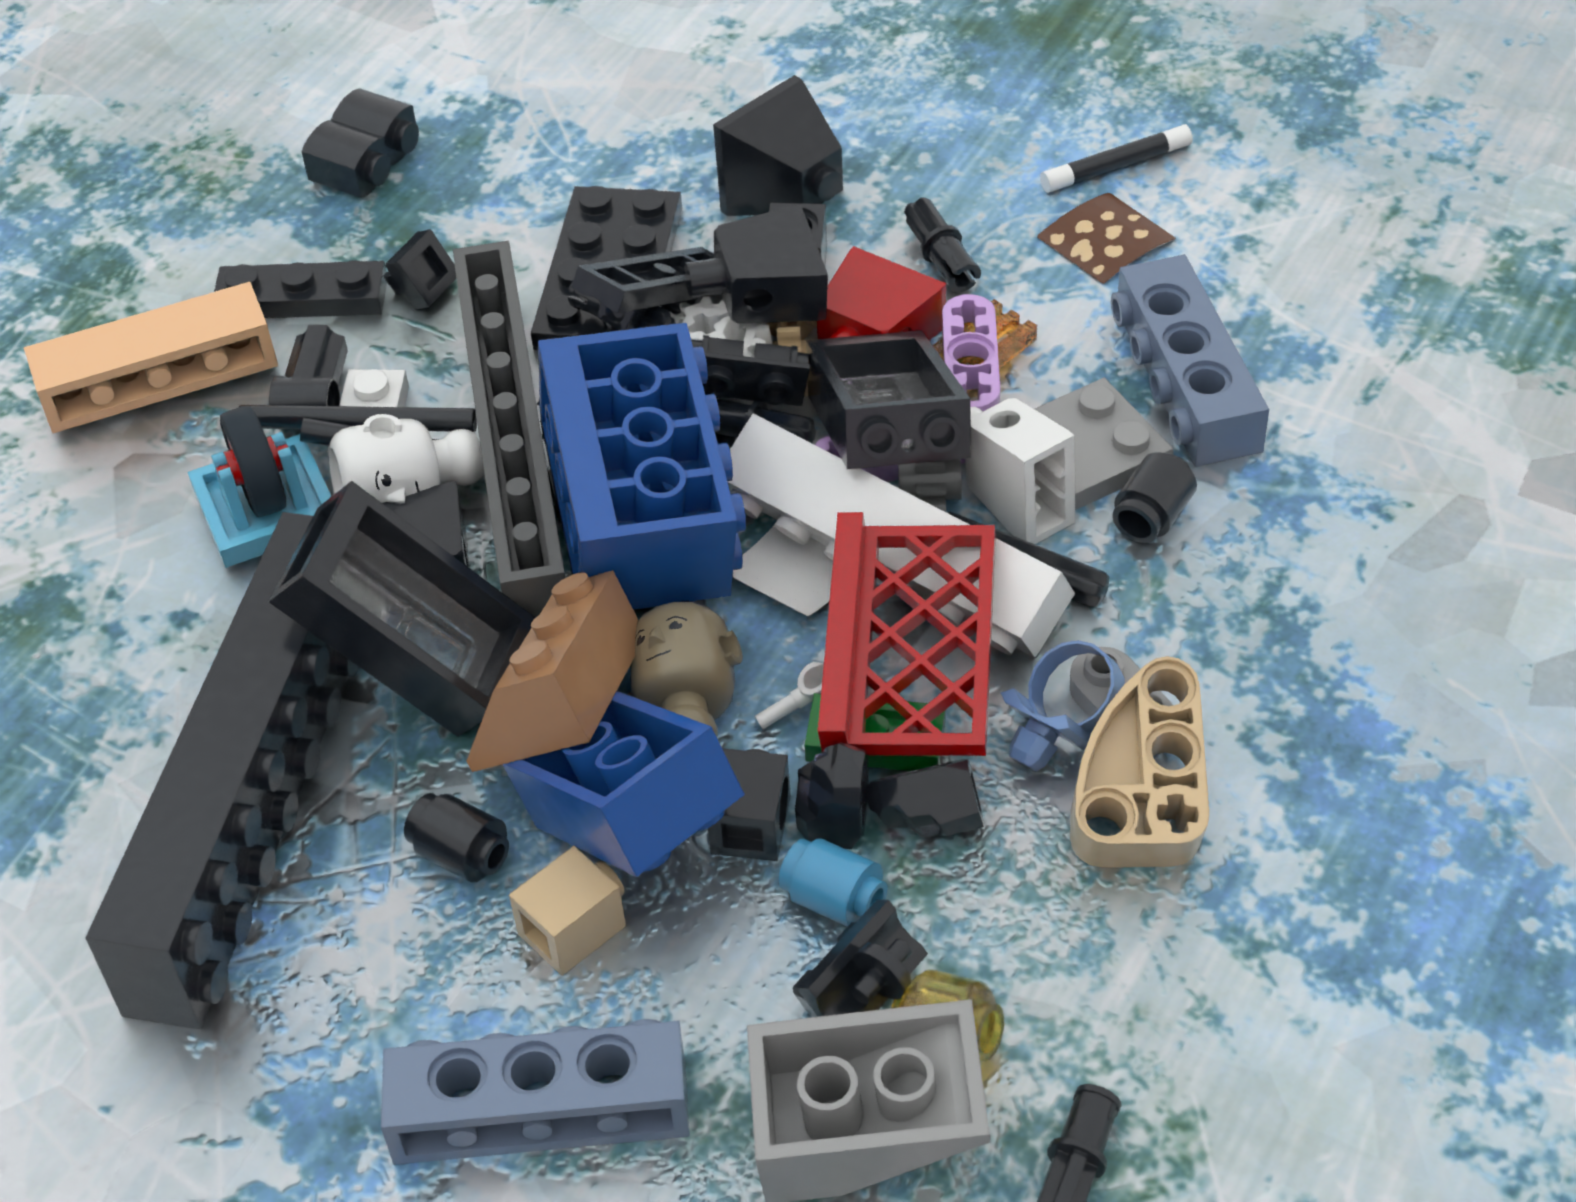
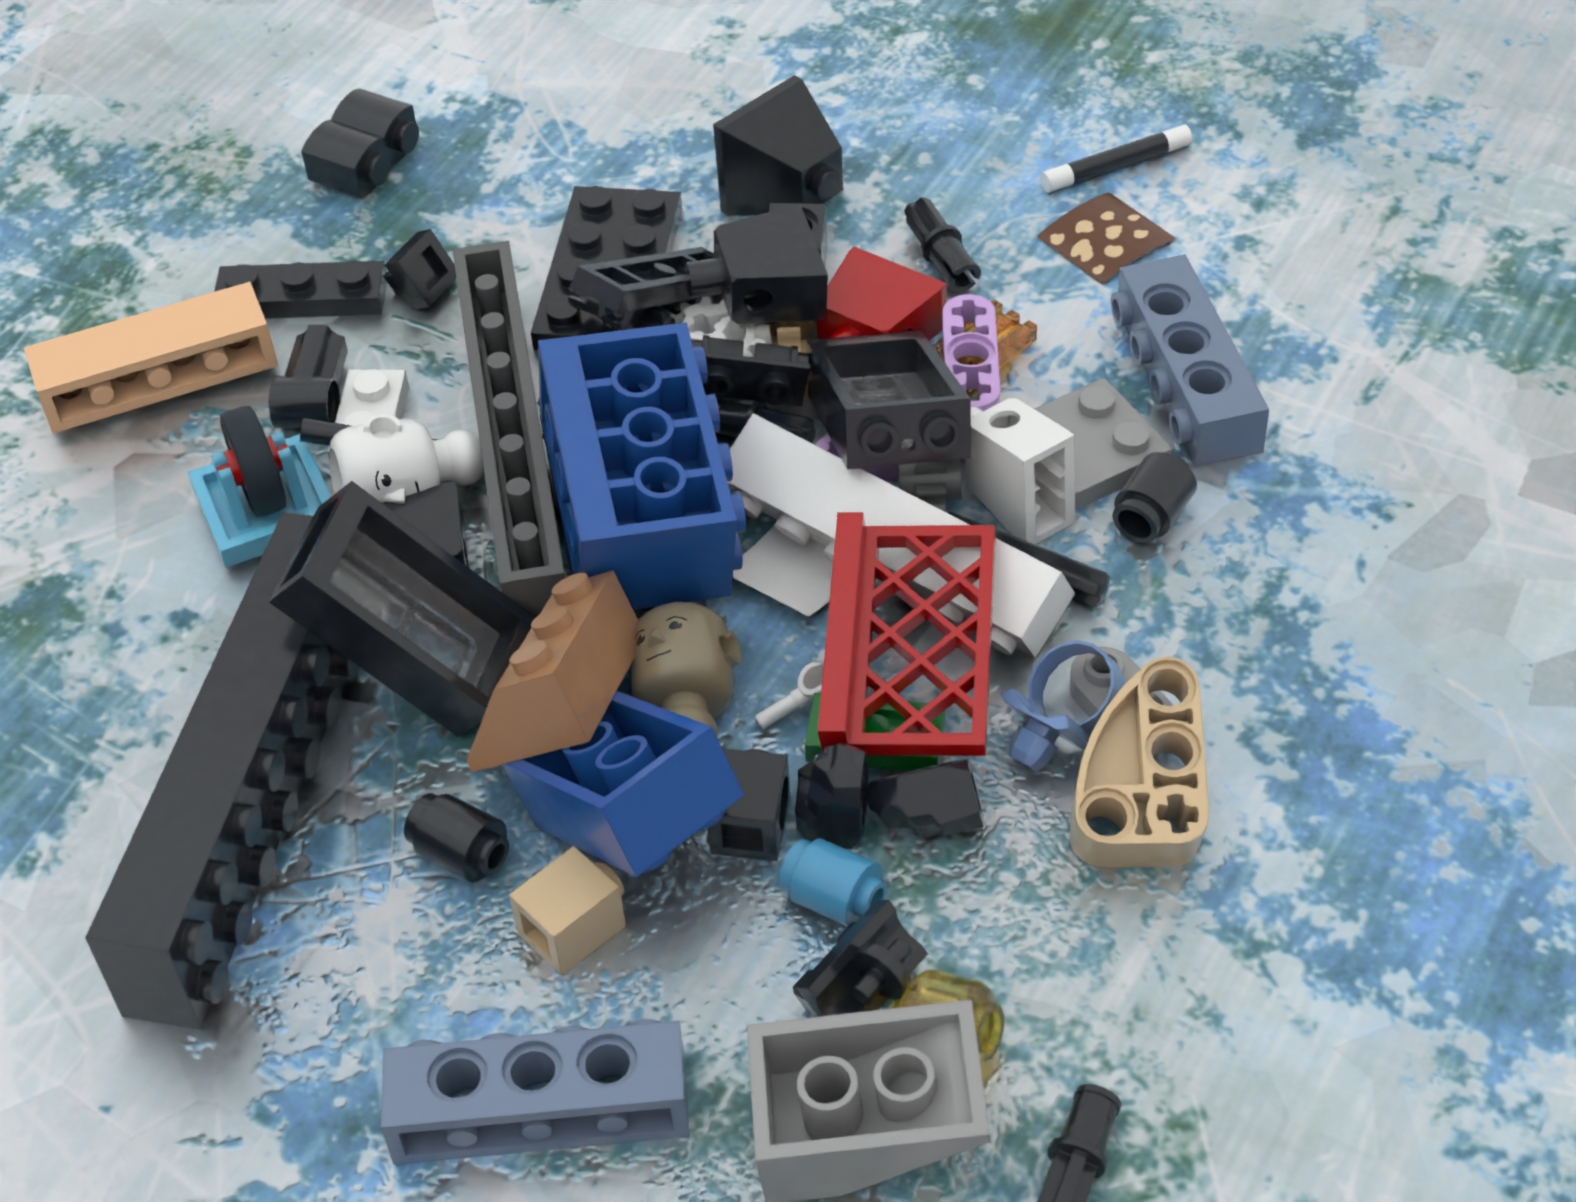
black bar [239,405,477,432] -> none

